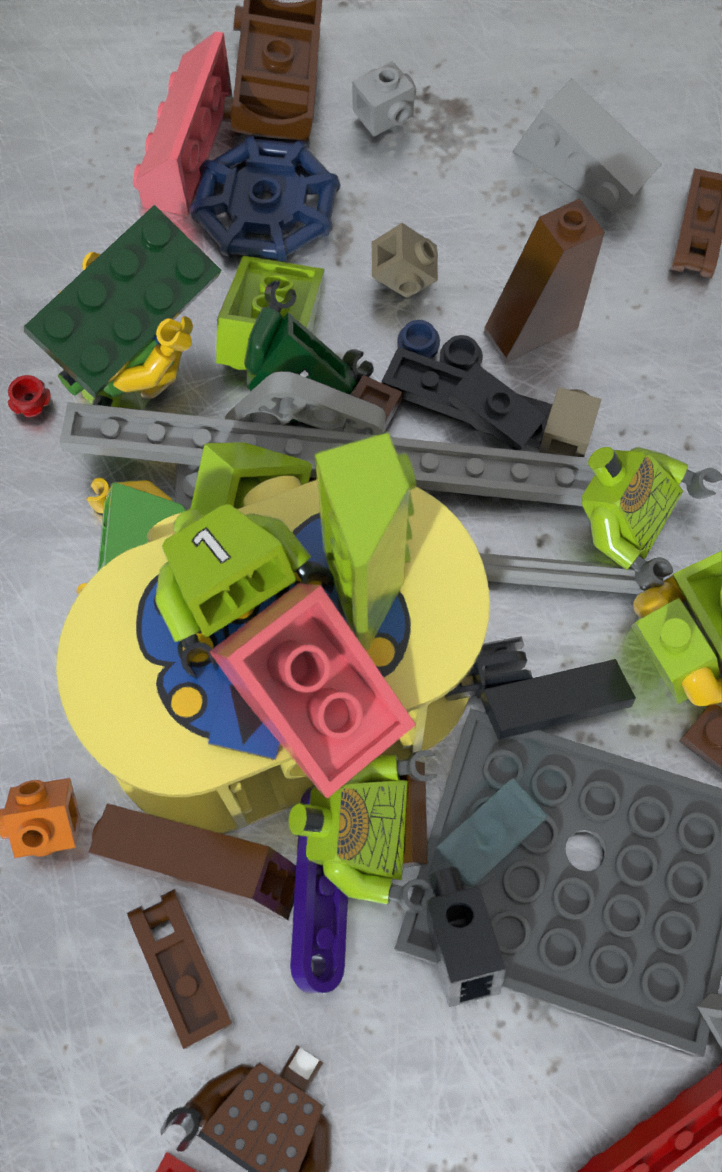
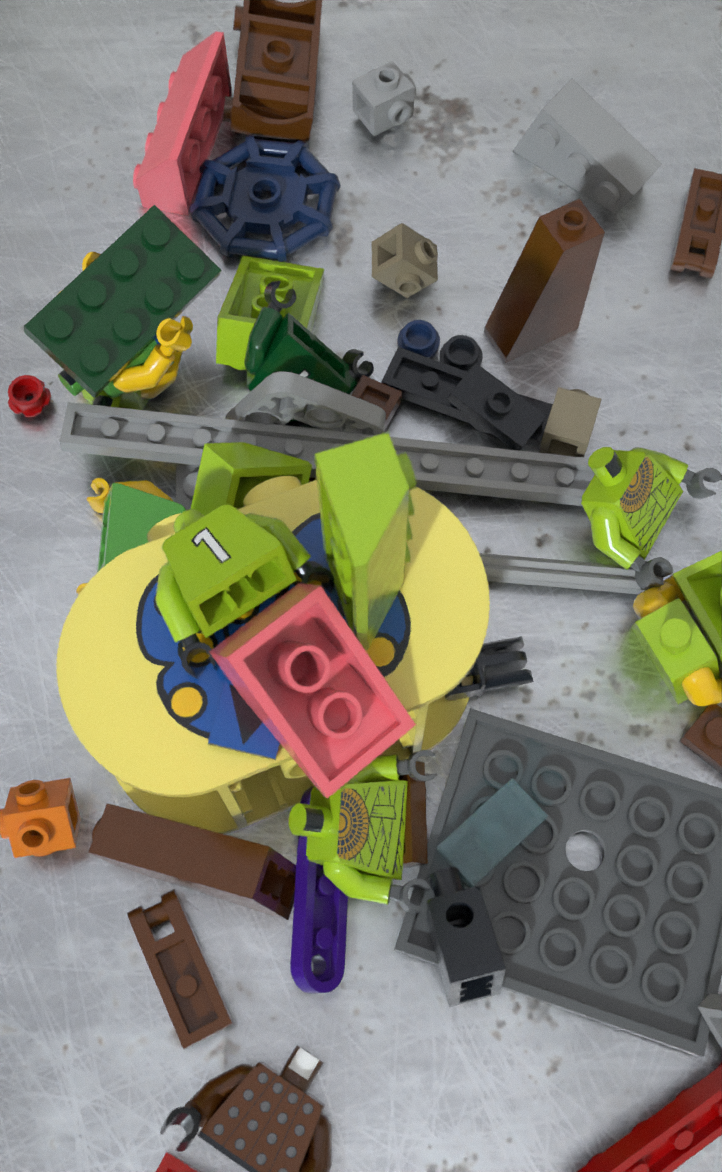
black tile [481,659,636,740] -> none

